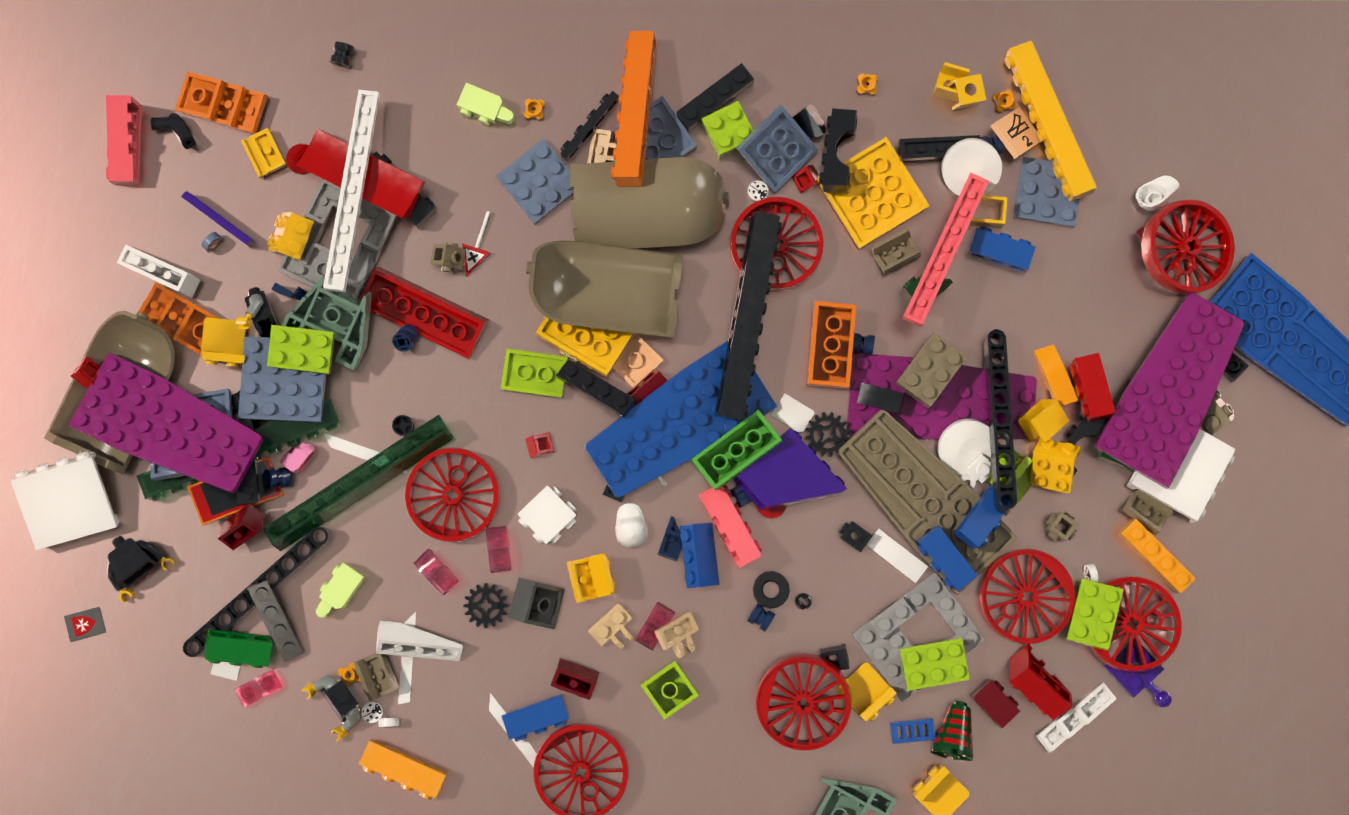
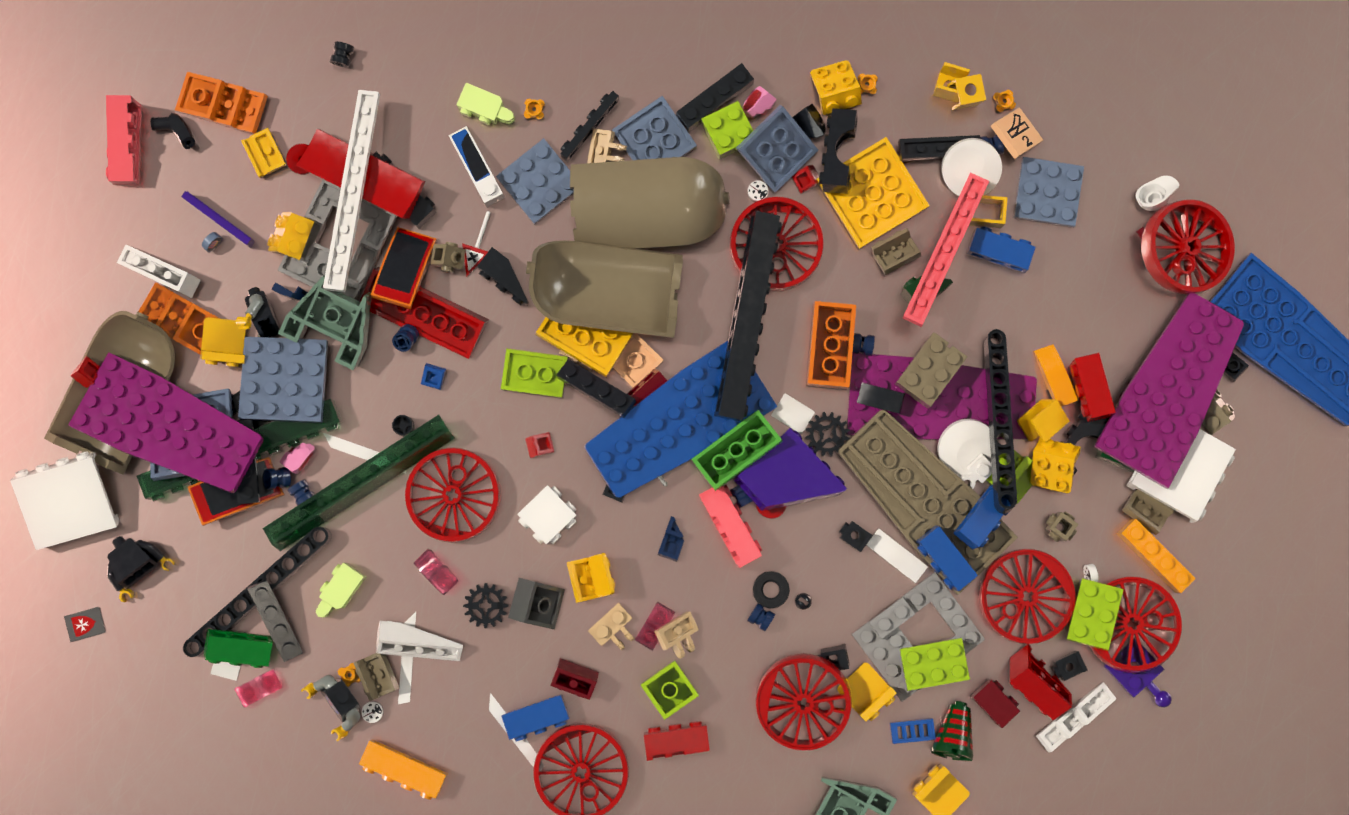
dark red brick [217,503,265,550] -> none
lime plate [267,325,335,374] -> none
white tile [378,718,400,728] -> none
clear pink slope [486,526,511,573] -> none
orange brick [611,31,657,187] -> none
white piece [616,503,648,548] -> none
blue brick [680,523,719,588] -> none
yellow brick [1005,40,1097,202] -> none
none -> dark blue wheel [288,479,316,508]
none -> slope [371,227,437,309]
none -> blue tile [421,363,446,390]
none -> slope [449,126,505,207]
none -> black slope [477,247,529,306]
none -> red wedge [644,721,710,761]
none -> bright pink rock [742,86,777,118]
none -> yellow bracket [810,60,862,115]
none -> black brick [1052,651,1088,681]

